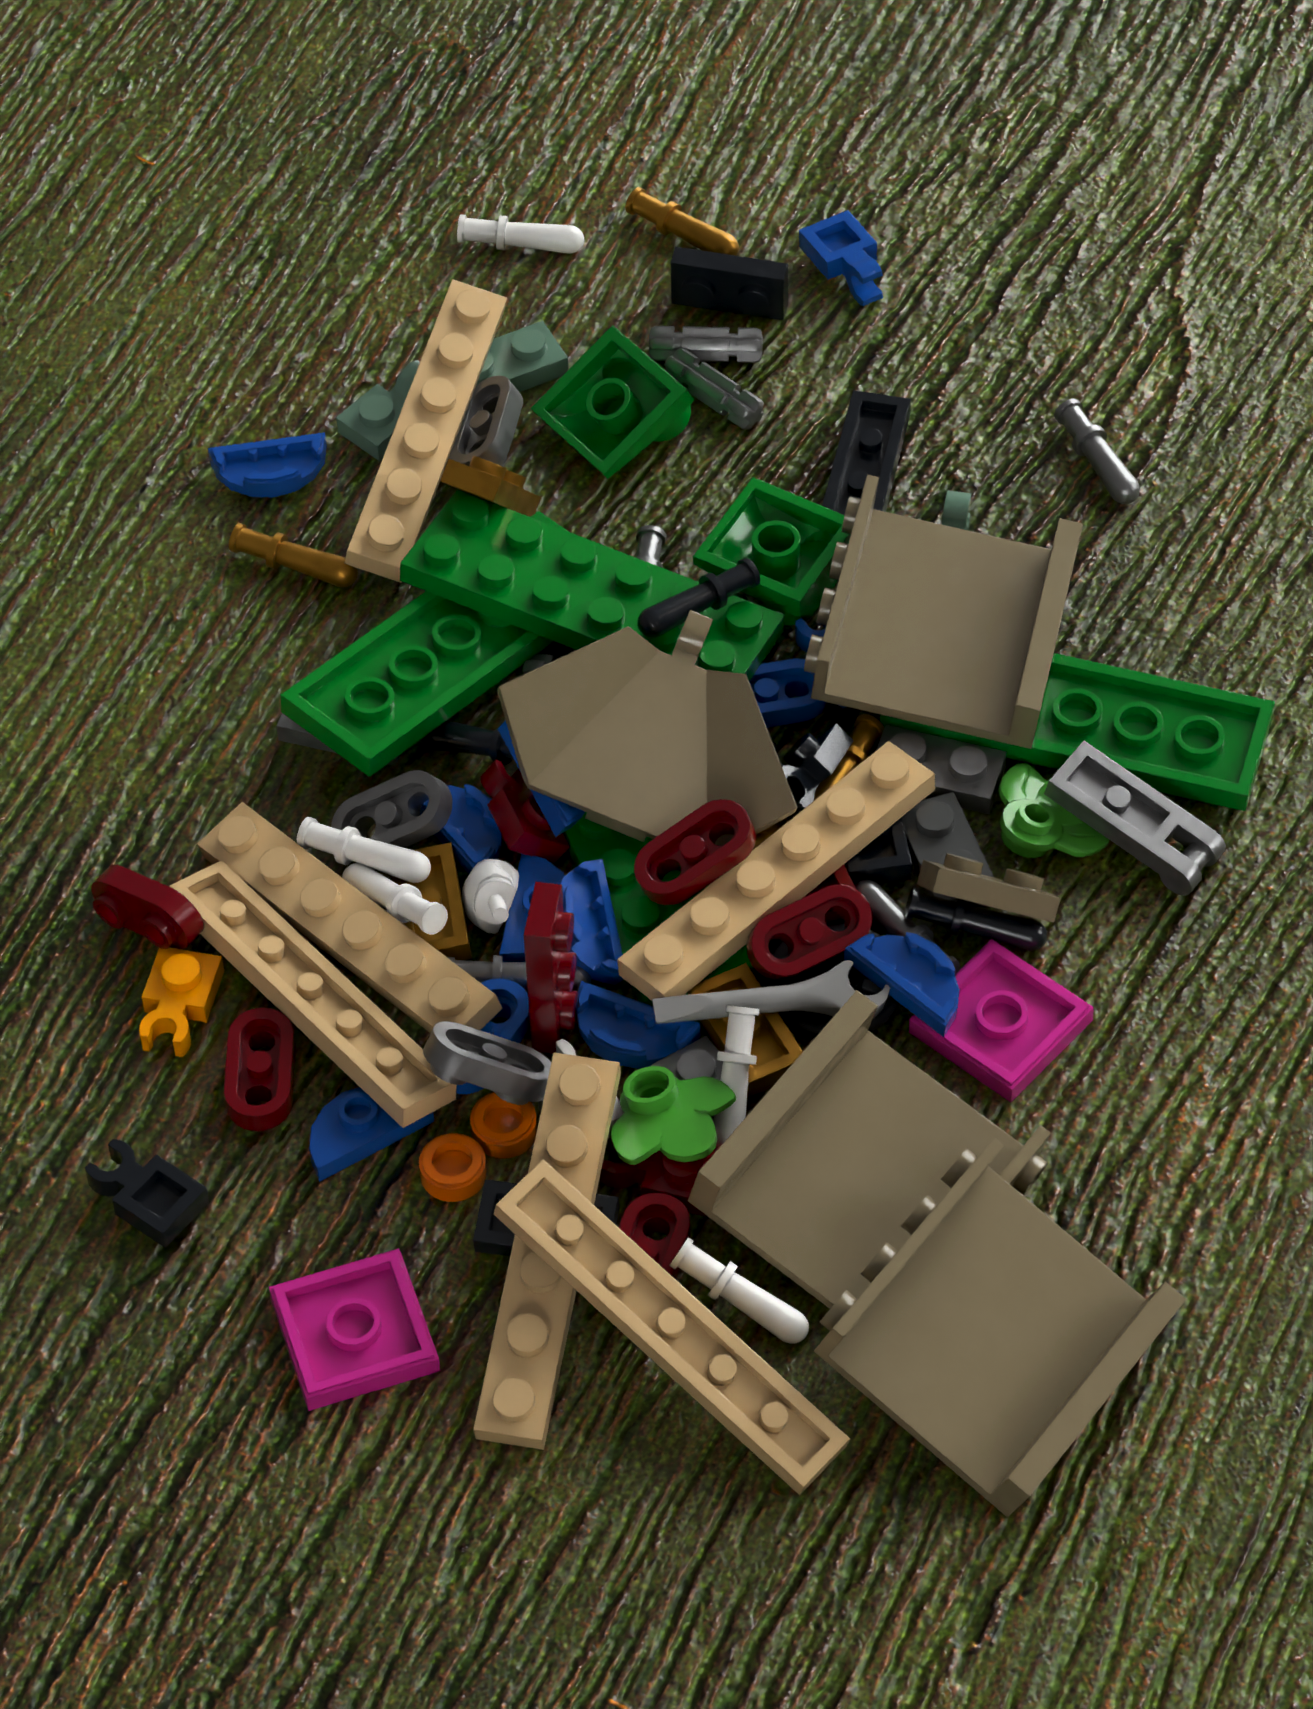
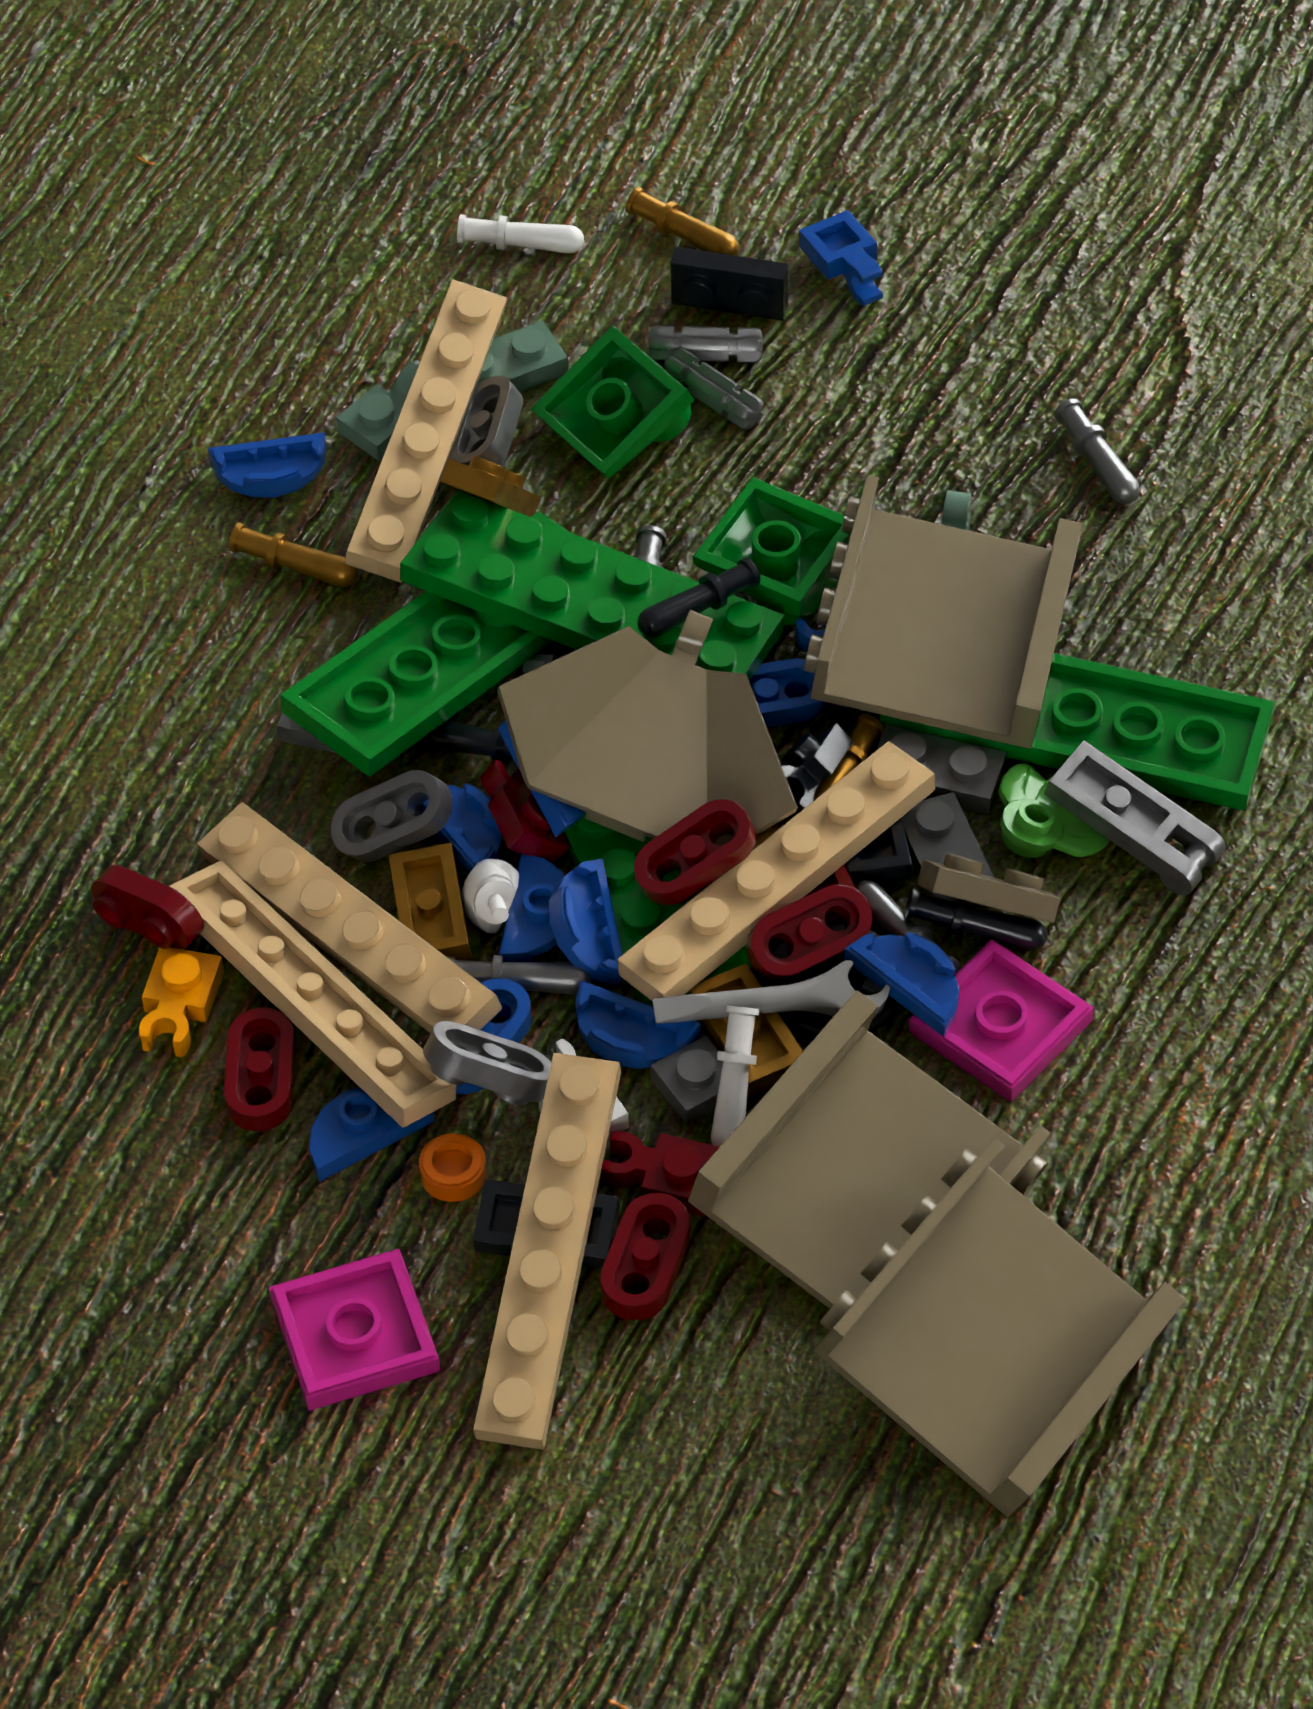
black plate [85,1139,210,1248] -> none
white piece [297,817,431,883] -> none
white piece [342,863,448,935] -> none
orange tile [470,1092,537,1159] -> none
tan plate [494,1159,850,1495] -> none
dark red plate [524,881,578,1054] -> none
bright green plate [611,1066,736,1165] -> none
white piece [669,1237,809,1344] -> none
black plate [822,390,911,515] -> none

